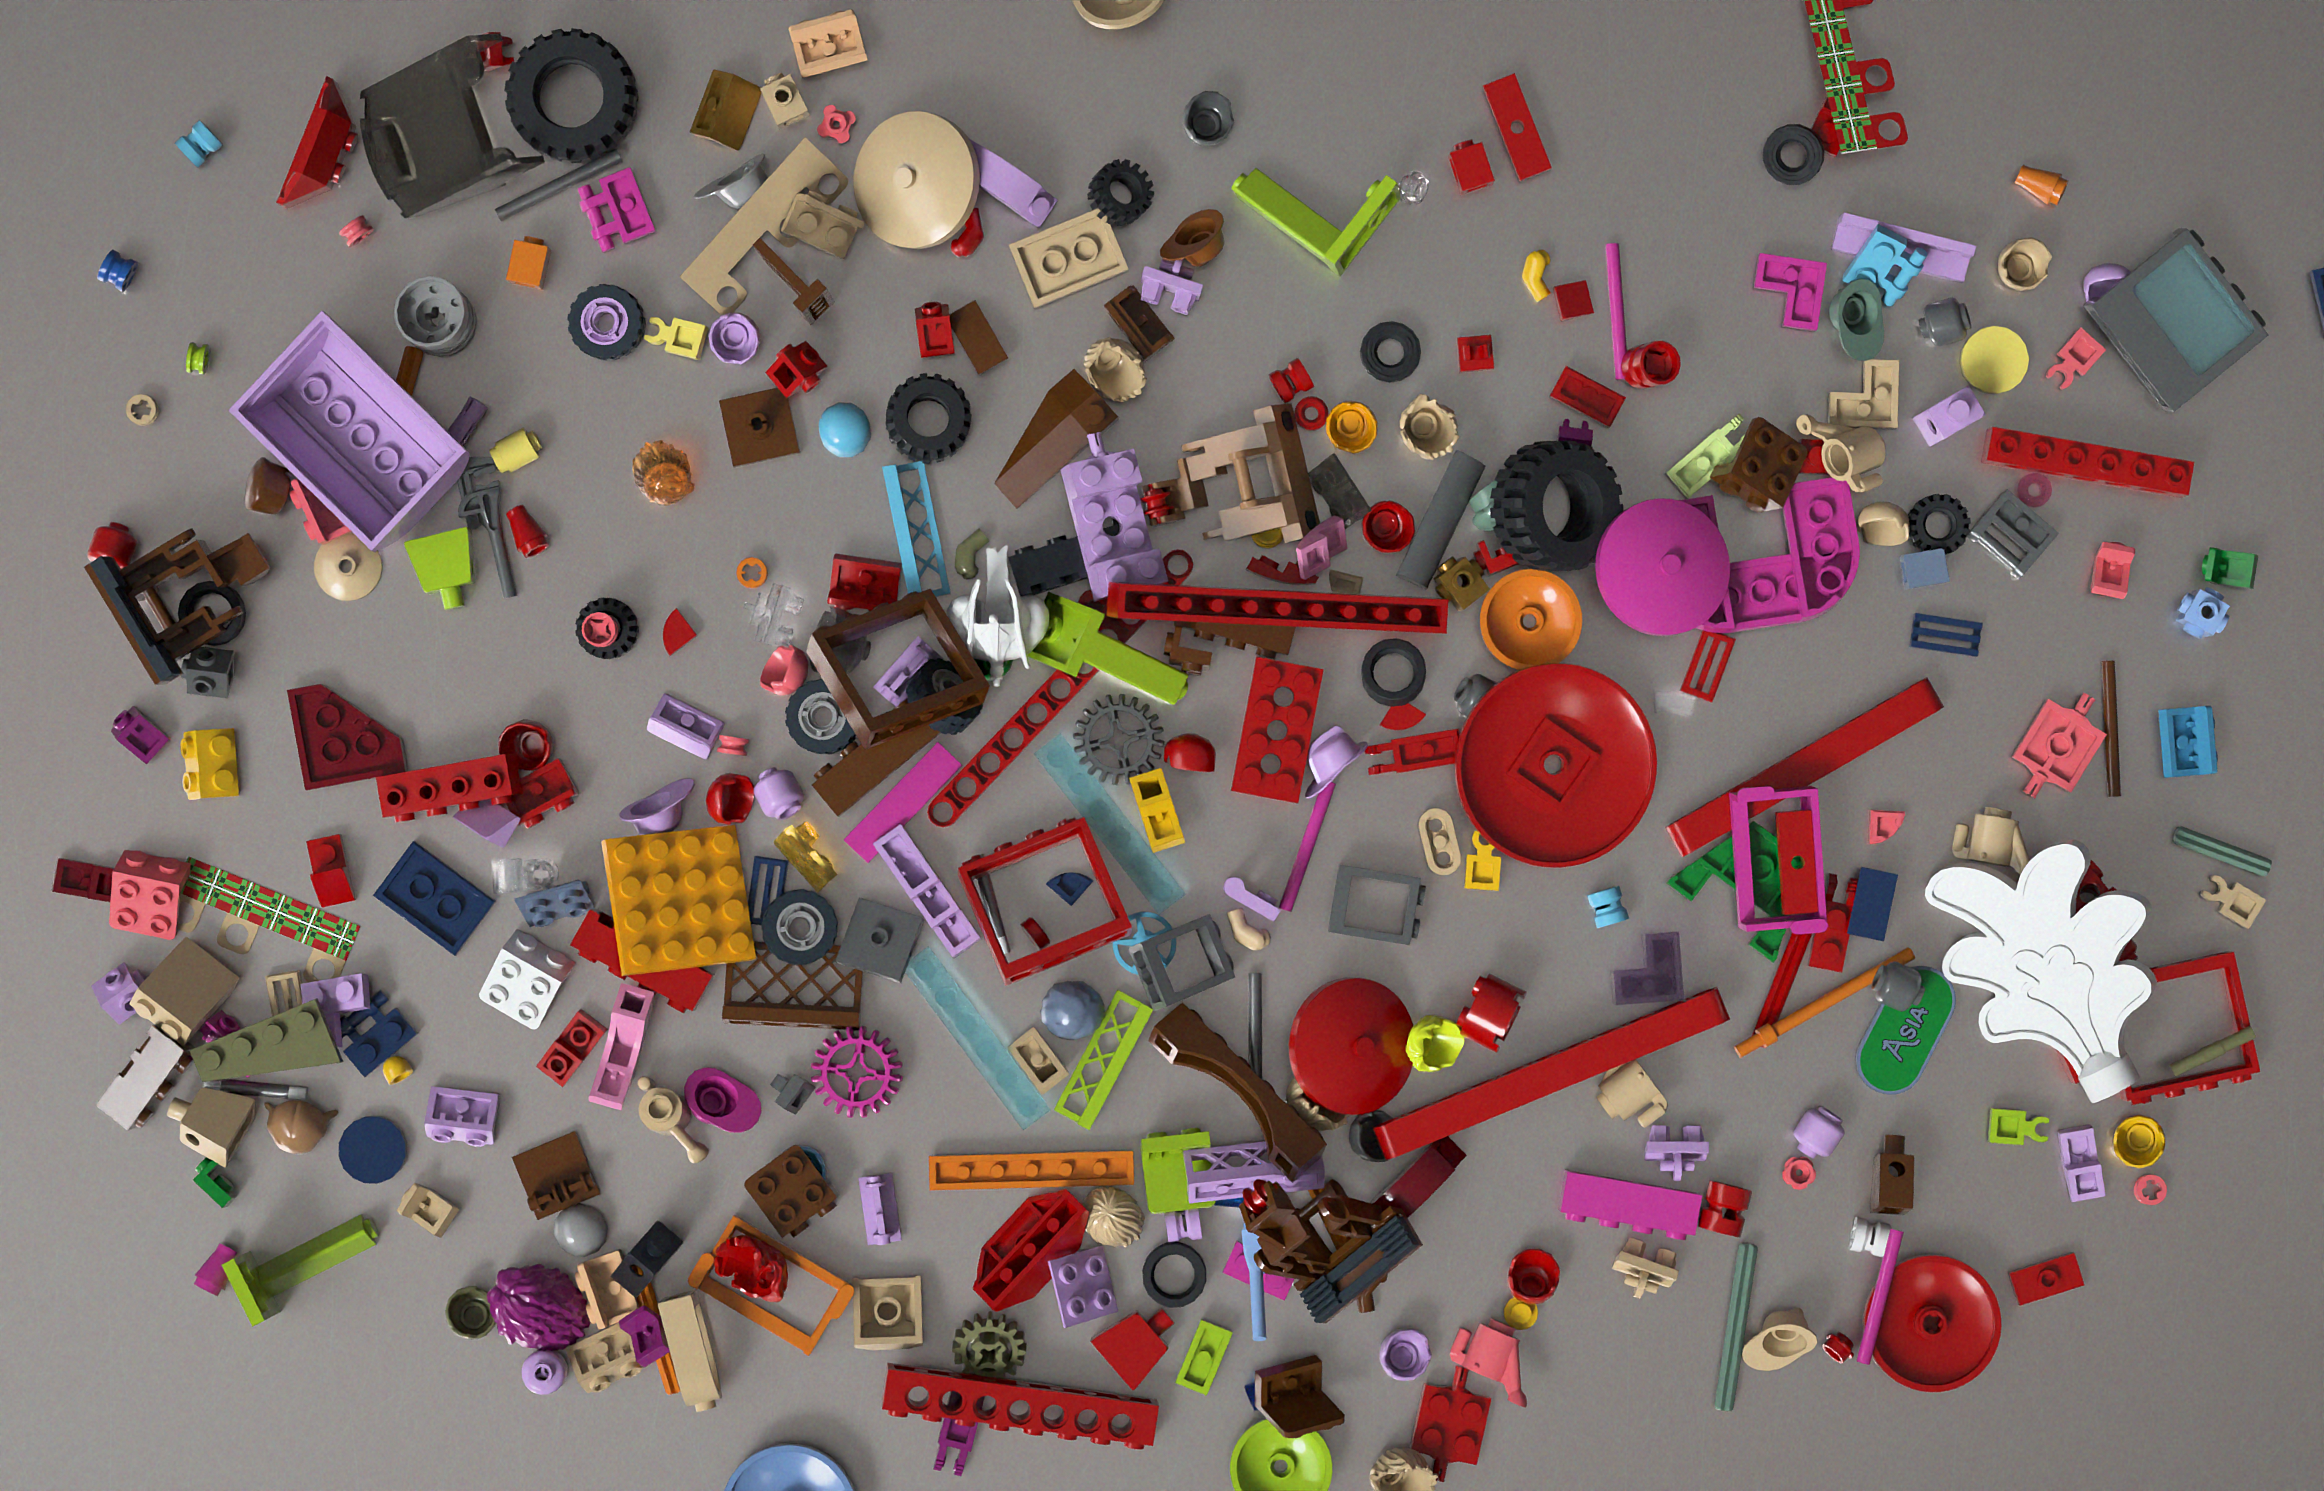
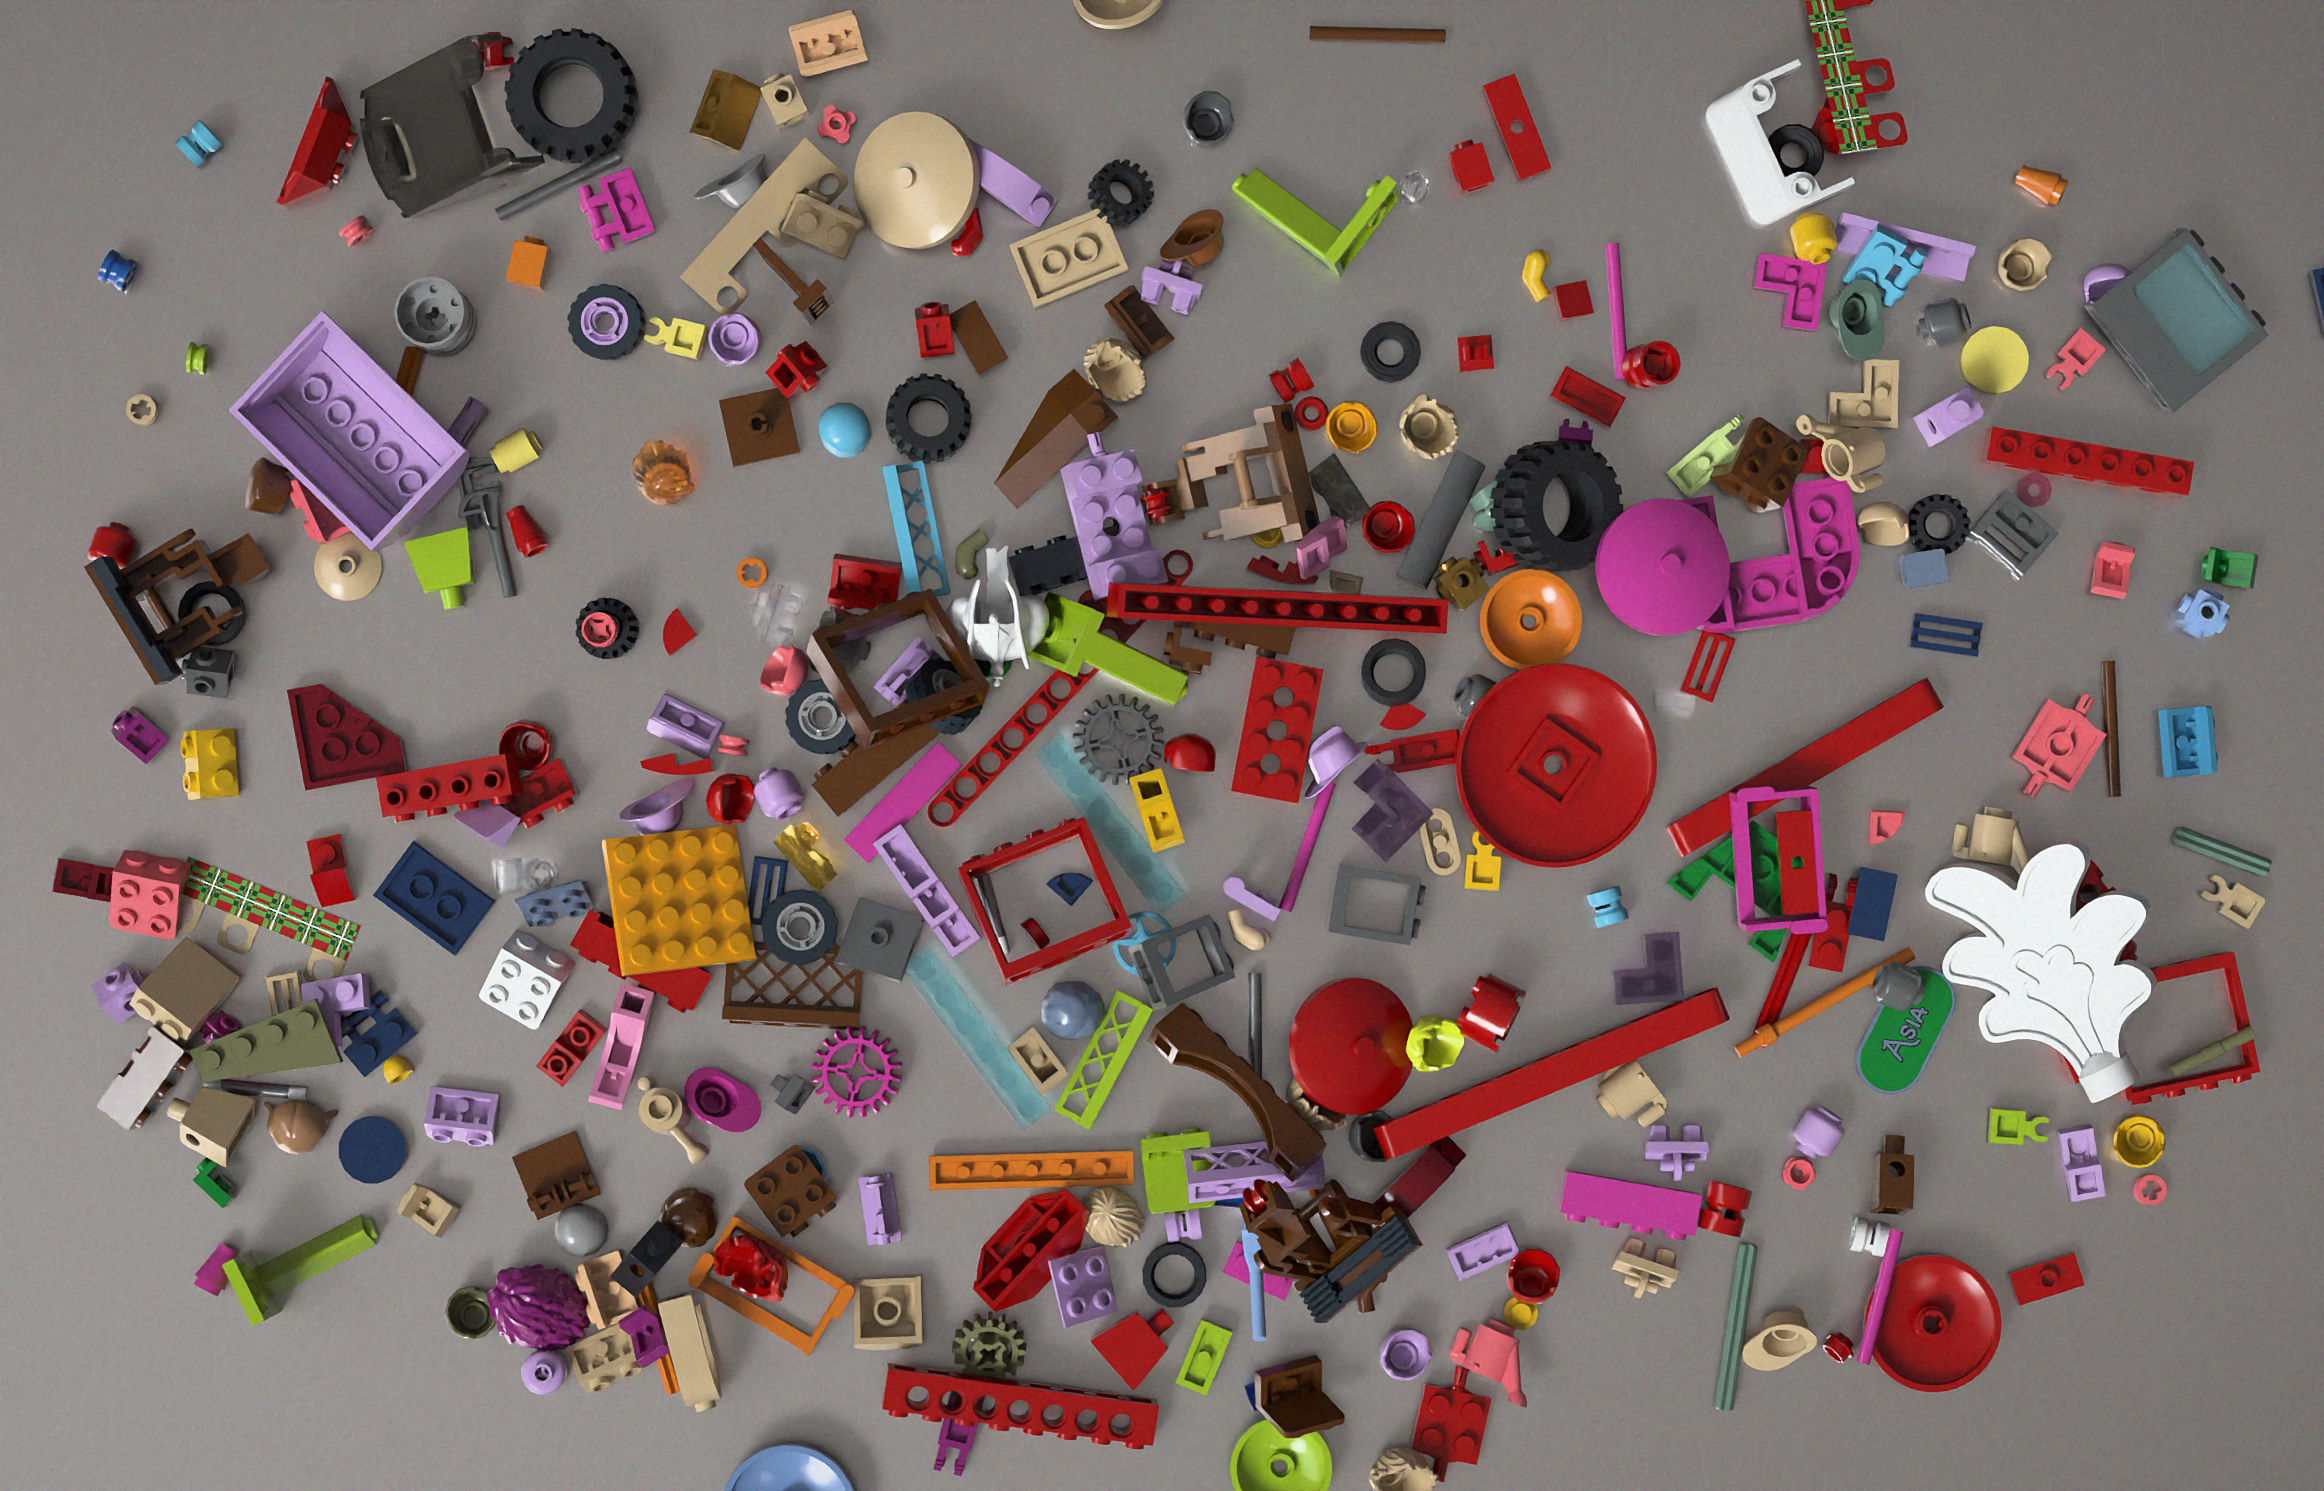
none -> red slope [640,753,716,775]
none -> reddish brown hair [659,1187,718,1248]
none -> reddish brown bar [1309,26,1446,43]
none -> clear purple brick [1351,758,1434,862]
none -> lavender plate [1445,1222,1521,1281]
none -> white windscreen [1705,59,1855,226]
none -> yellow head [1790,211,1838,264]

